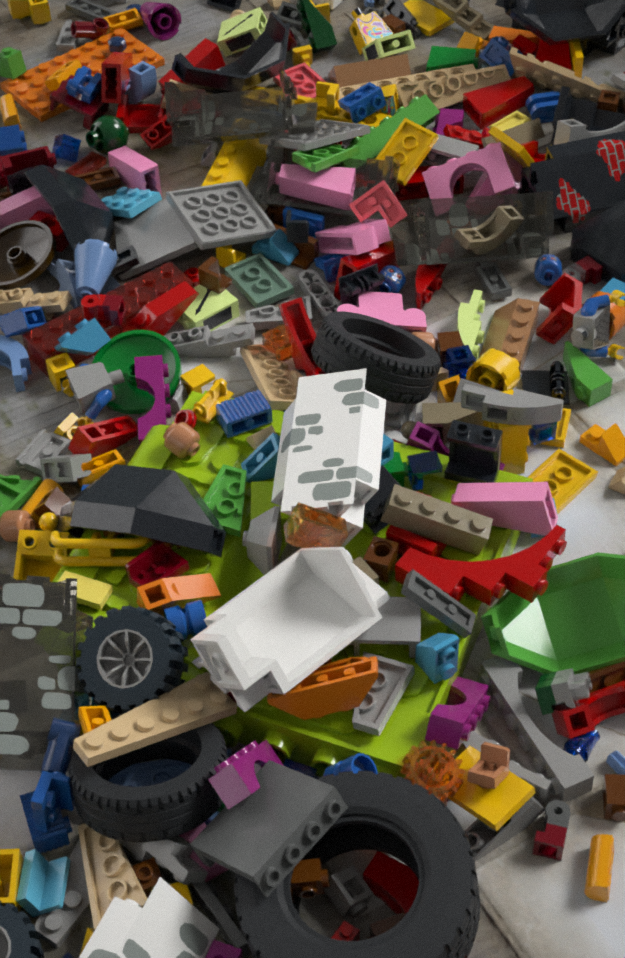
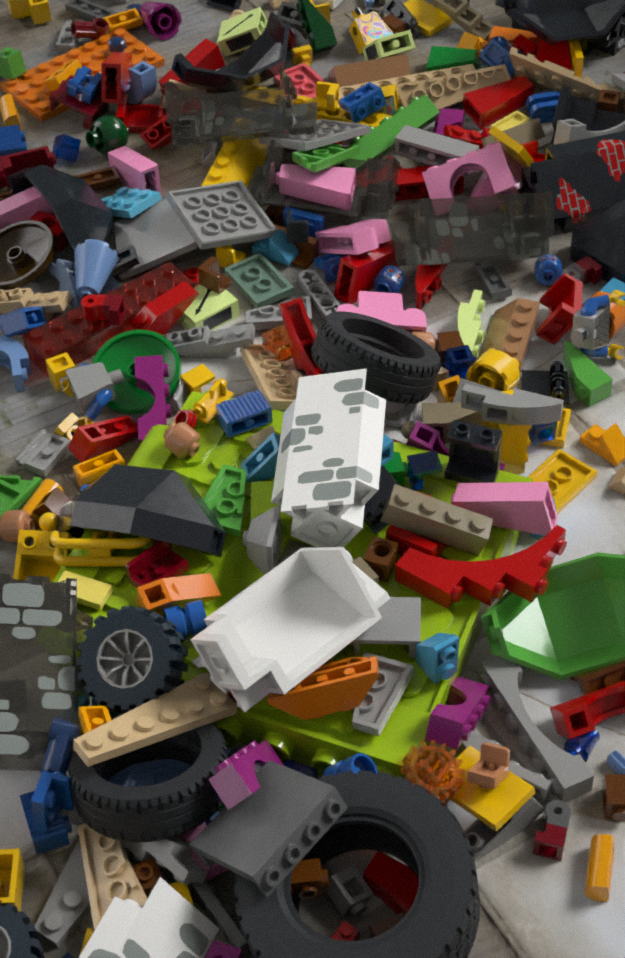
medium azure panel [16,849,71,917] -> none
light grey hinge [40,453,92,482] -> none
dark azure slope [54,318,111,356] -> none
clear red tile [65,151,107,176] -> none
clear orange brick [284,502,348,548] -> none
black hinge [339,263,385,307] -> none
coral plate [349,180,408,228] -> none
yellow tile [370,118,439,186] -> none
dark grey plate [401,570,476,638] -> none
dark tan arch [454,205,525,255] -> none
light grey hips [535,668,592,715] -> none

